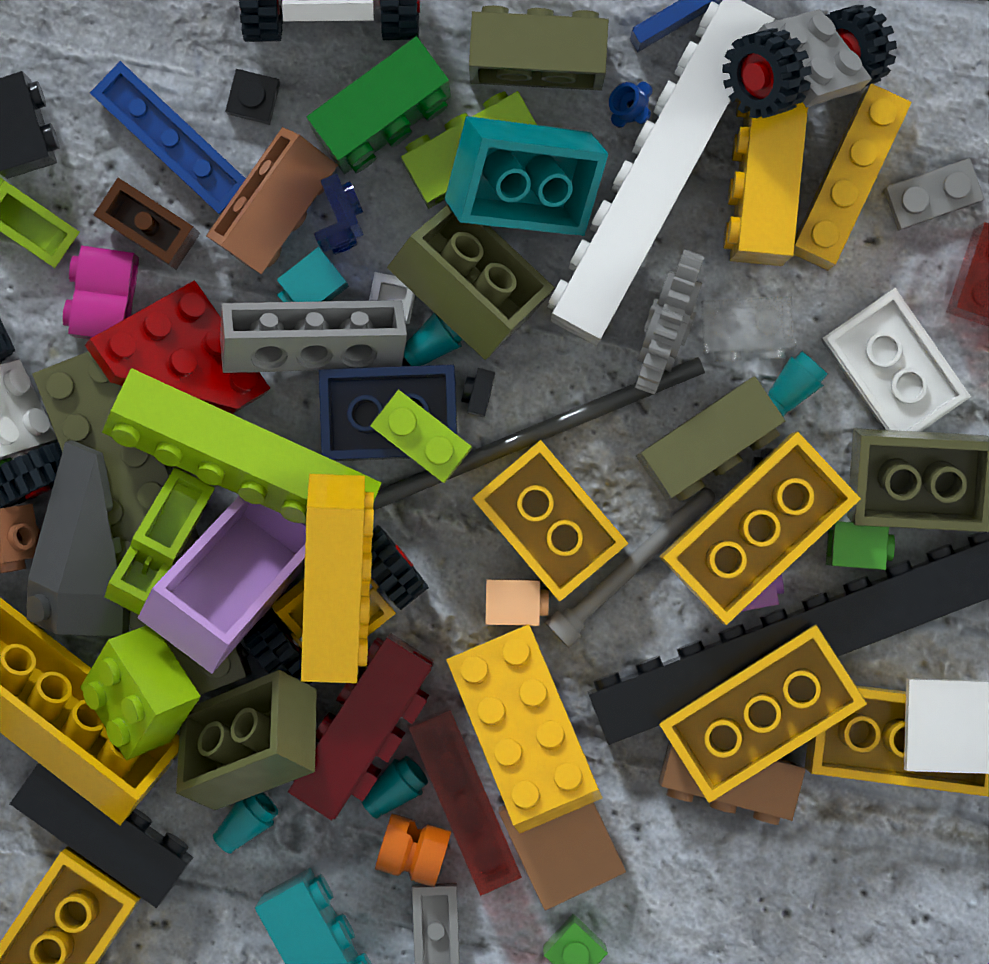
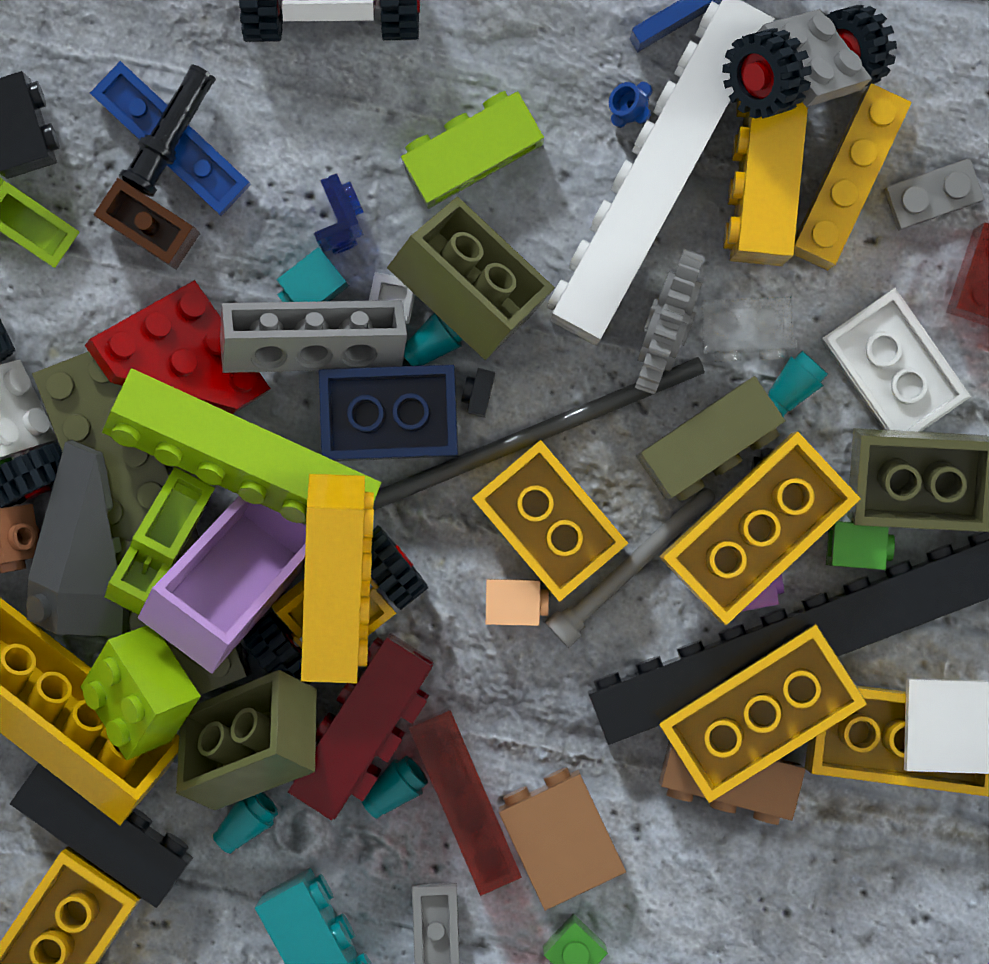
dark pink brick [63,246,139,339] -> none
nougat brick [206,127,338,275] -> none
black plate [225,69,281,125] -> none
green brick [306,36,451,175] -> none
lime brick [370,389,472,484] -> none
orange wheel [375,813,451,887] -> none
teal brick [445,116,609,236] -> none
yellow brick [446,624,603,833] -> none
olive brick [469,5,609,91] -> none
none -> black pin [119,64,216,197]

